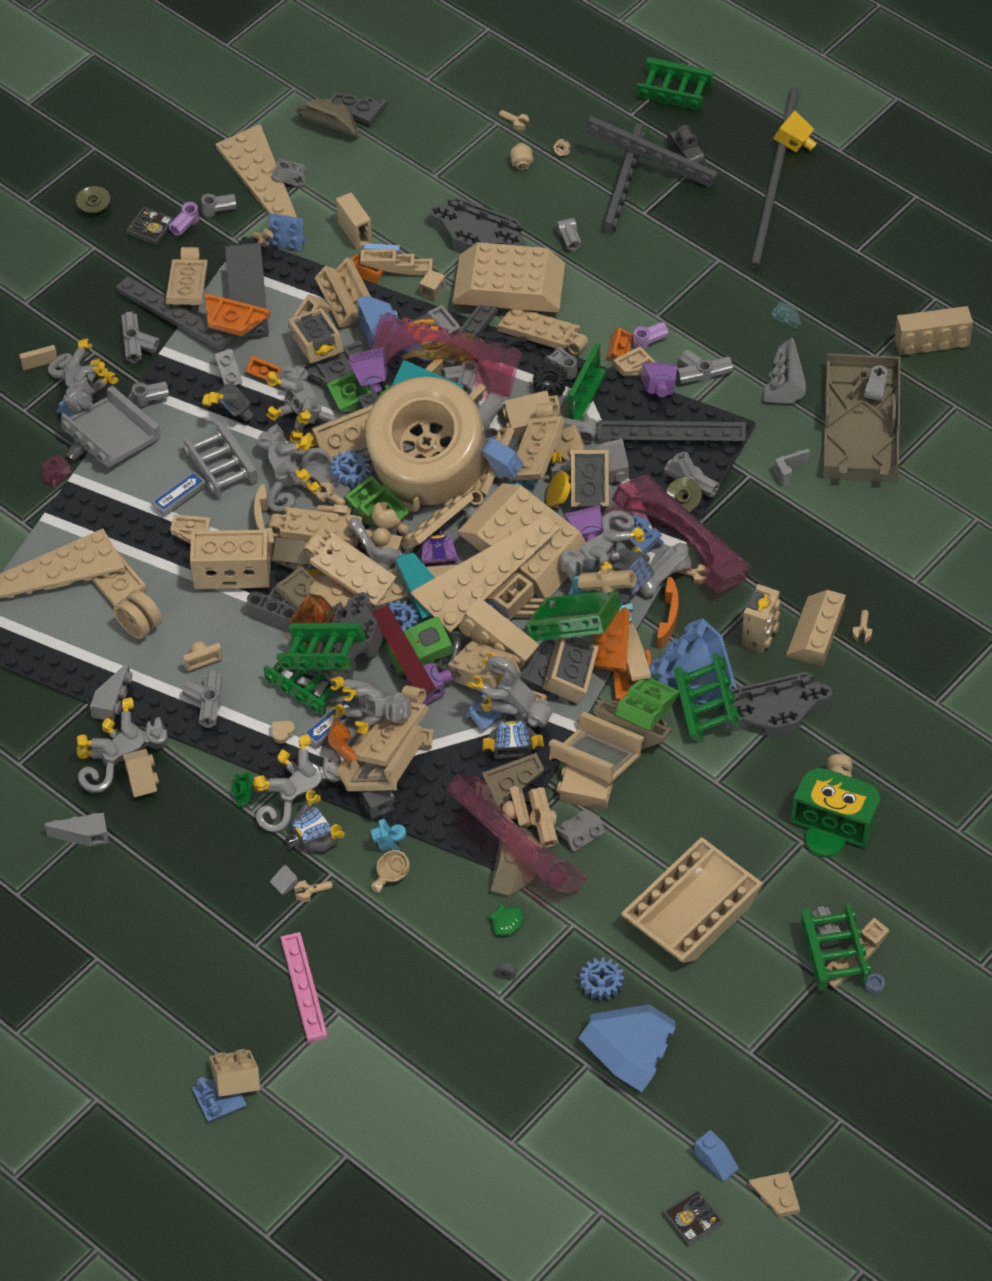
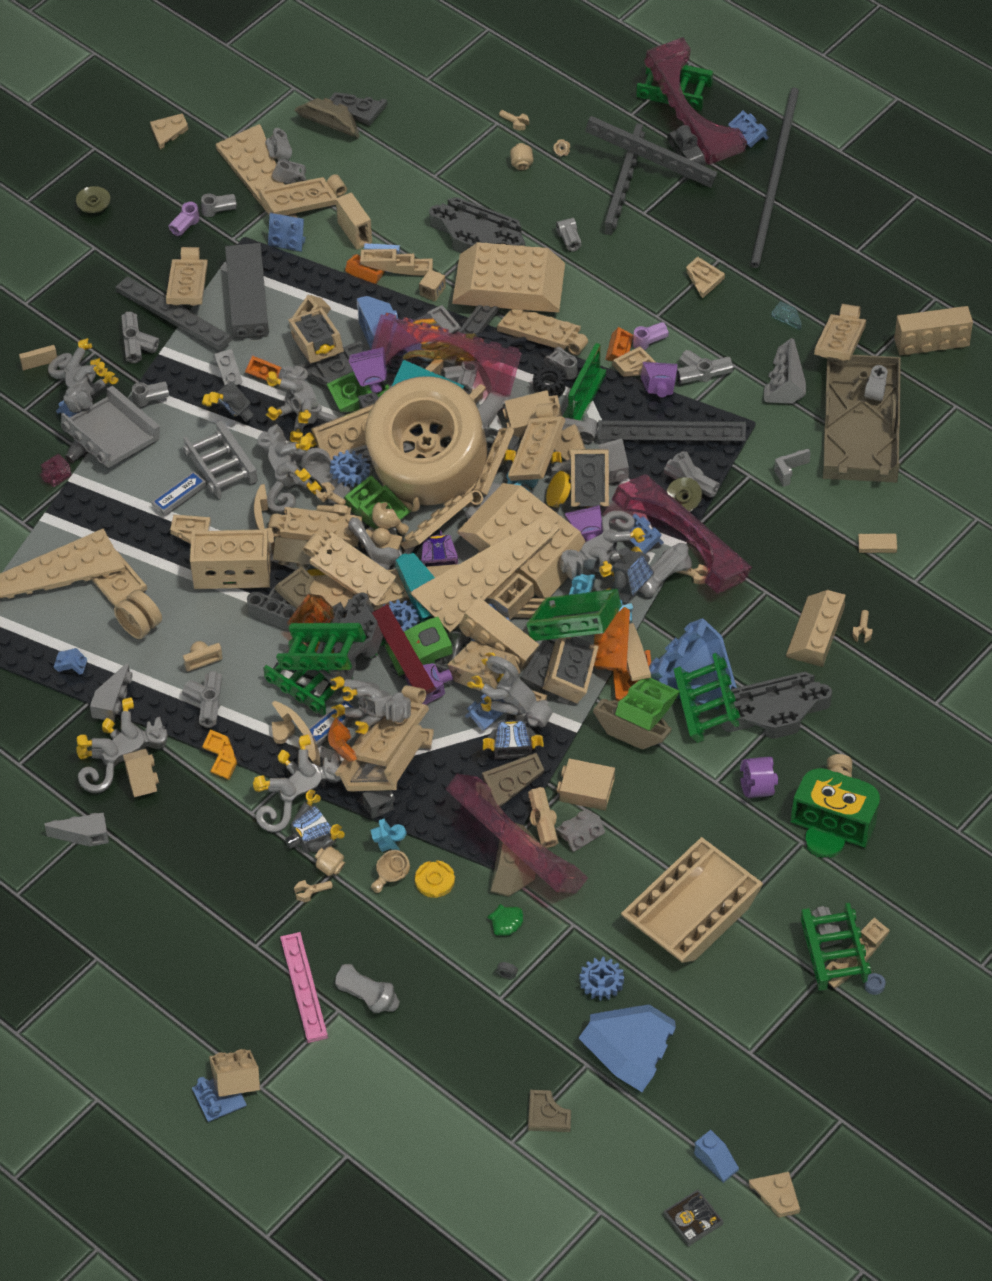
tile [126,207,174,245] -> none
orange wing [205,293,271,336] -> none
green animal [231,772,254,807] -> none
tan bar [251,228,273,248] -> none
light grey slope [270,865,298,896] -> none
tan slope [315,257,371,328] -> none
medium blue slope [481,437,523,478] -> none
tan tile [502,786,531,828] -> none
tan piece [549,712,644,784] -> none
tan piece [578,568,637,593] -> none
orange slope [657,577,679,649] -> none
tan piece [741,584,781,654] -> none
yellow torso [773,110,817,152] -> none
none -> medium blue bracket [54,648,87,674]
none -> tan wing [150,113,188,149]
none -> light orange tile [202,730,238,780]
none -> tan hinge [258,175,347,215]
none -> light grey piece [265,128,292,160]
none -> tan slope [272,701,320,766]
none -> tan head [315,846,345,876]
none -> light grey hair [335,964,400,1013]
none -> yellow tile [415,860,455,898]
none -> dark tan tile [528,1090,571,1132]
none -> clear pink arch [645,37,747,165]
none -> tan wing [686,257,725,298]
none -> medium blue bracket [728,111,769,148]
none -> medium lavender brick [740,757,778,798]
none -> tan hinge [814,304,866,361]
none -> tan tile [858,534,897,553]

